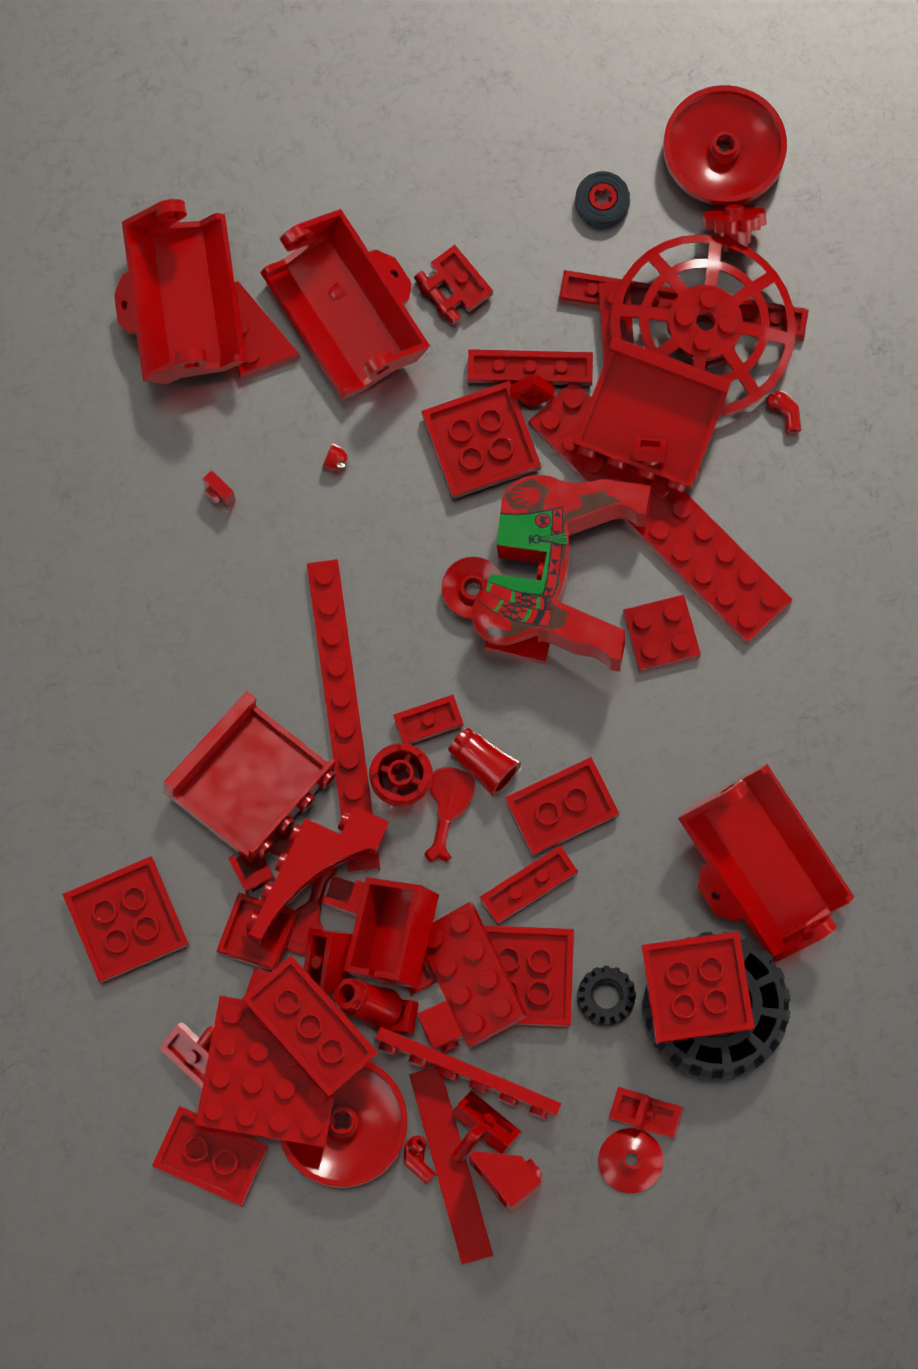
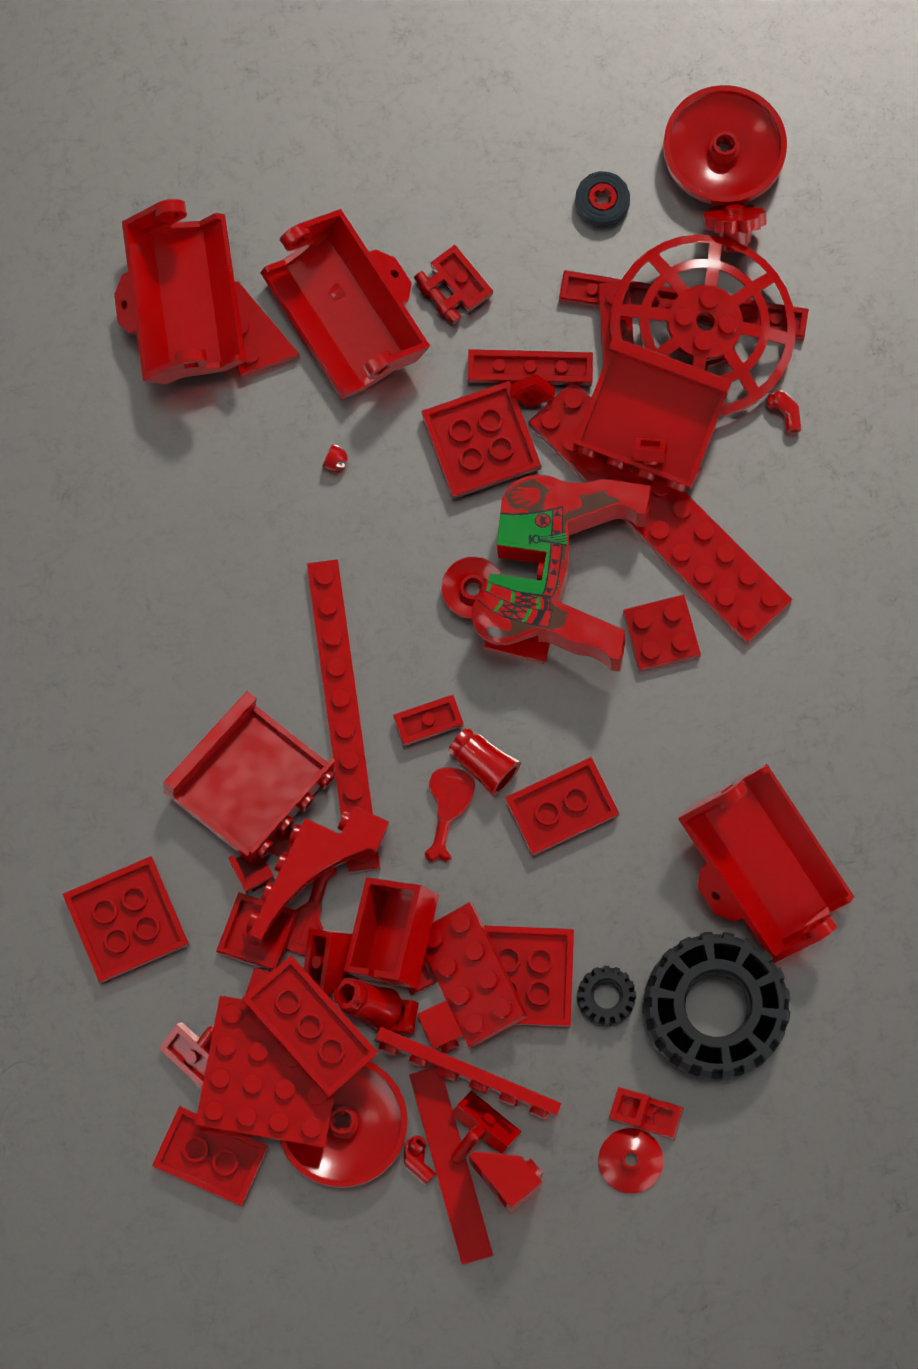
red plate [203,470,236,508] -> none
red panel [321,876,365,918] -> none
red cone [369,743,433,806] -> none
red plate [480,845,578,925] -> none
red plate [641,931,755,1044] -> none

